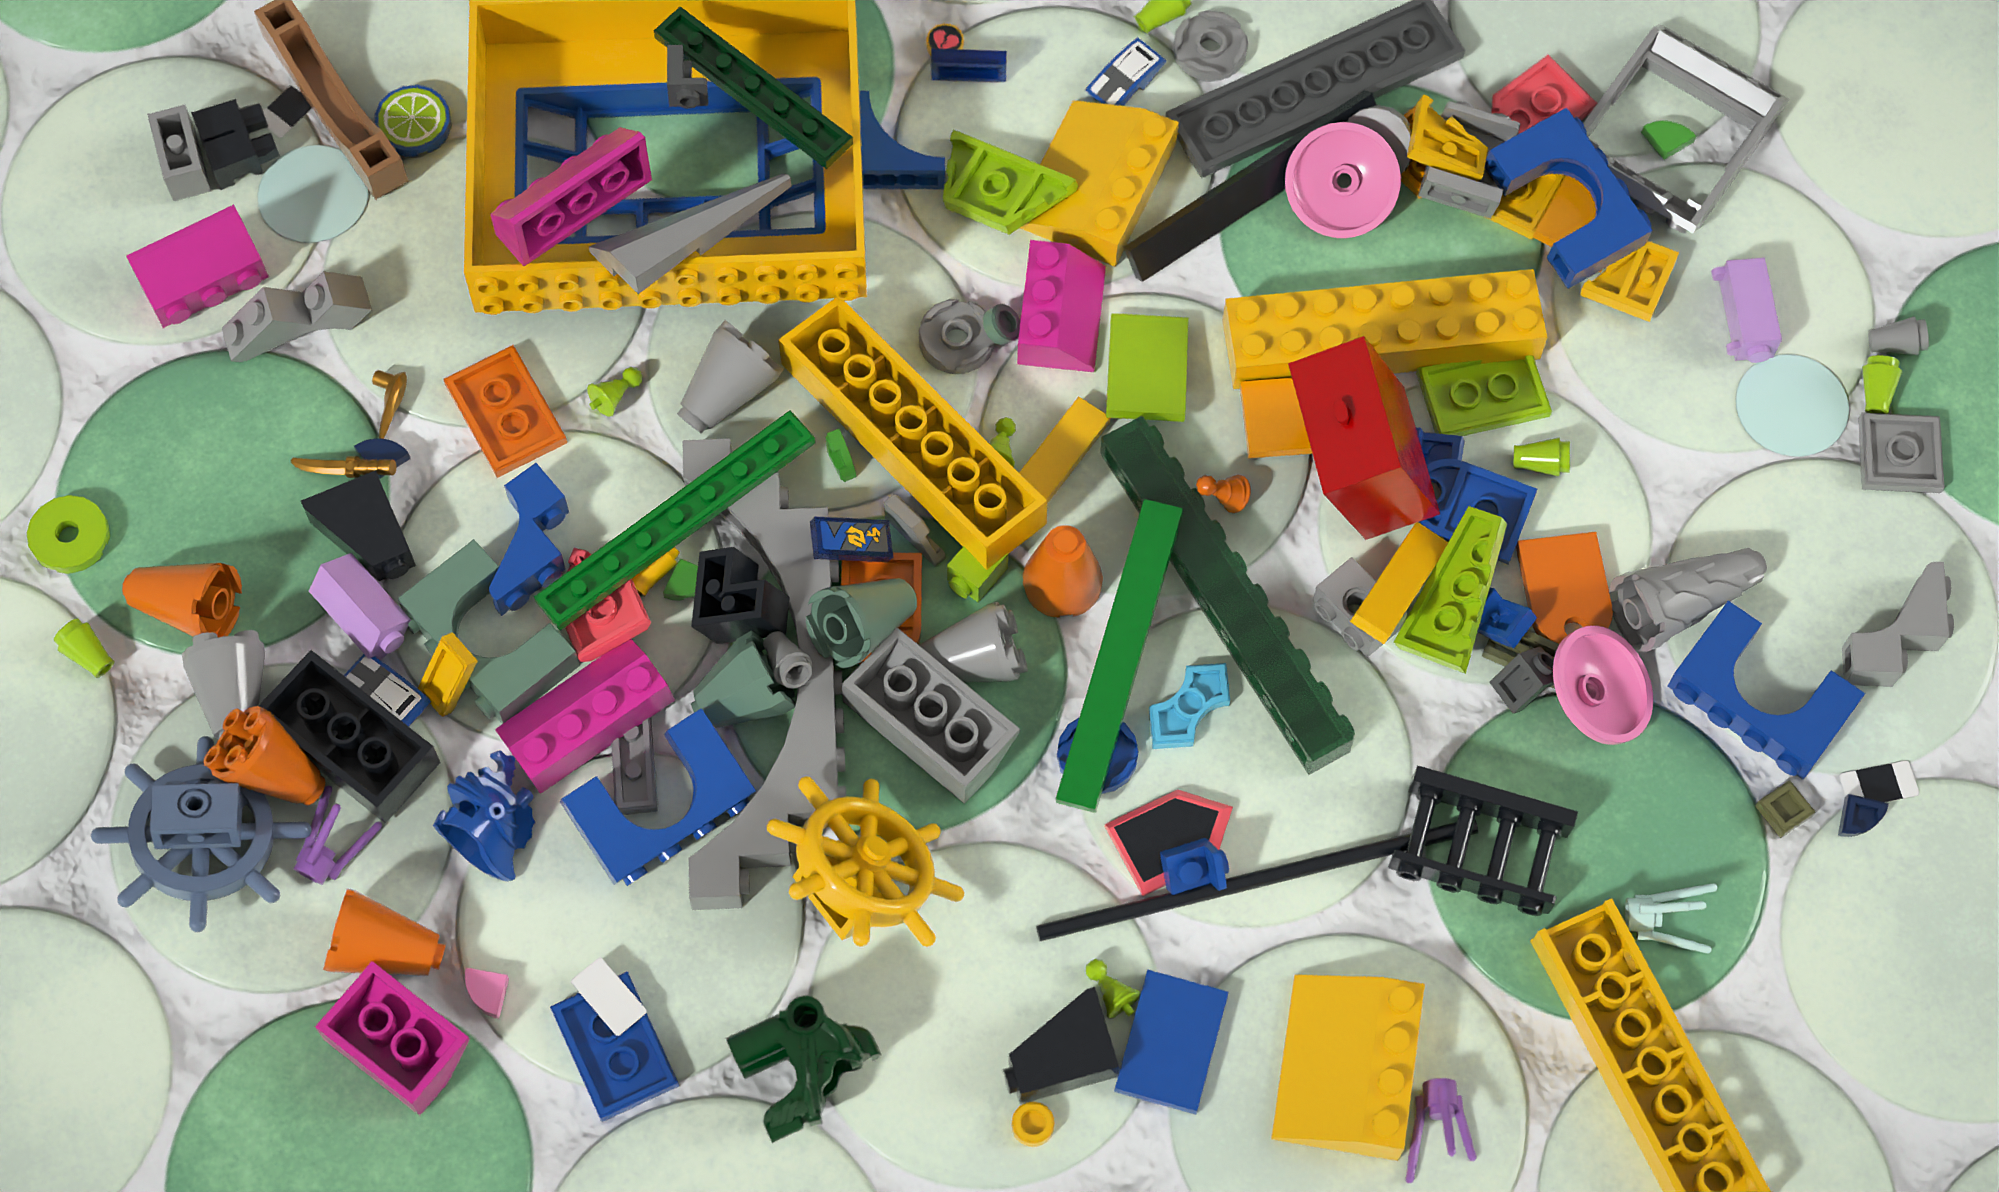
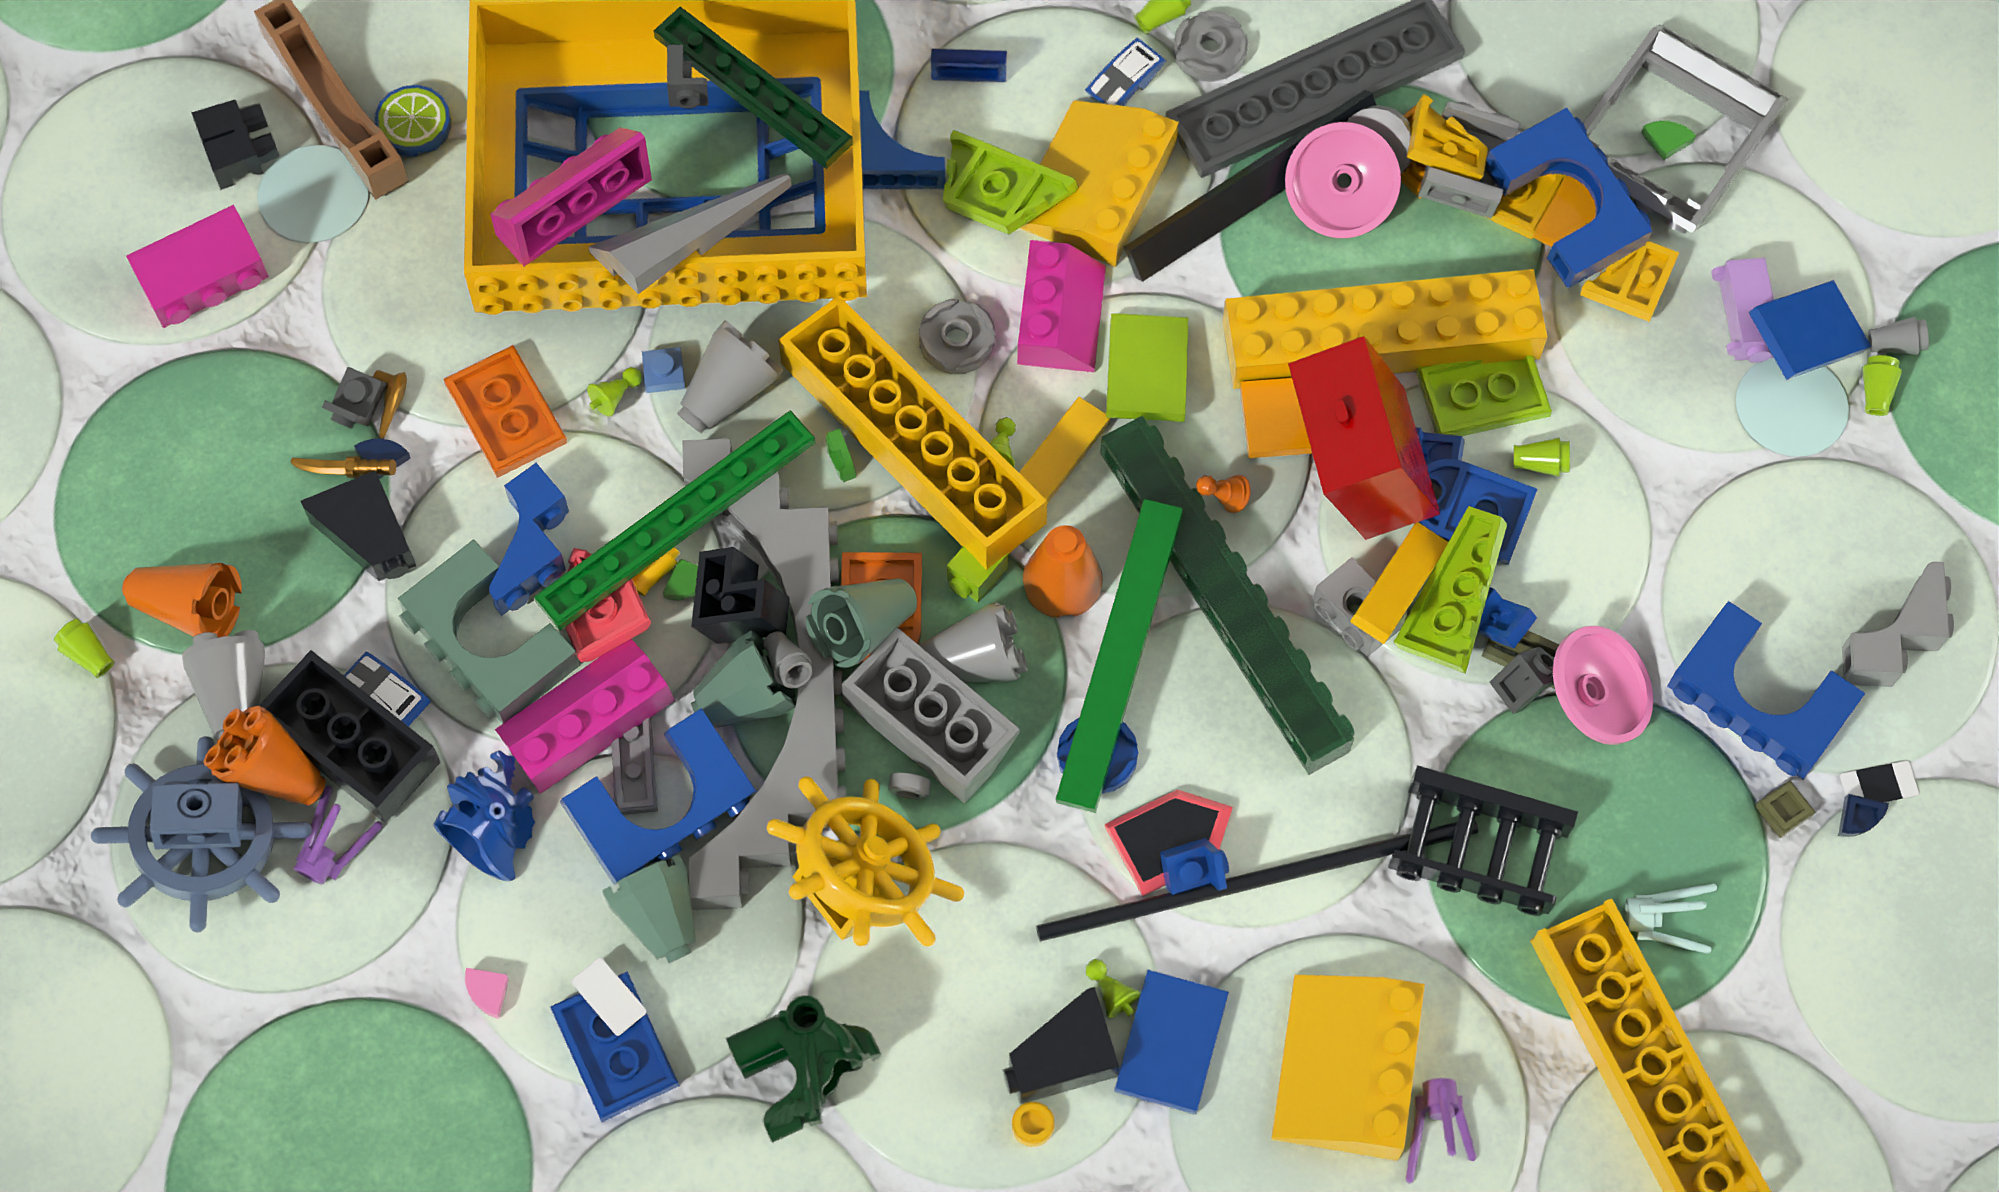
lime tile [27,495,110,574] -> none
light grey brick [147,105,211,201] -> none
light grey arch [222,271,372,362] -> none
black sticker [263,82,312,138] -> none
lavender brick [309,553,411,660] -> none
dark pink slope [315,961,470,1116] -> none
orange cone [323,888,446,976] -> none
yellow tile [417,632,478,717] -> none
tile [810,516,893,562] -> none
light grey tile [884,494,945,567] -> none
tile [926,24,964,60] -> none
sand green tile [983,304,1020,345] -> none
medium azure tile [1149,663,1230,749] -> none
coral tile [1491,55,1597,135] -> none
orange tile [1516,532,1613,644] -> none
light grey cone [1609,548,1767,652] -> none
light grey tile [1858,413,1944,493] -> none
none -> dark grey bracket [322,367,387,429]
none -> sand green cone [603,855,696,963]
none -> medium blue plate [642,347,685,393]
none -> light grey tile [888,773,931,799]
none -> blue tile [1748,280,1872,380]

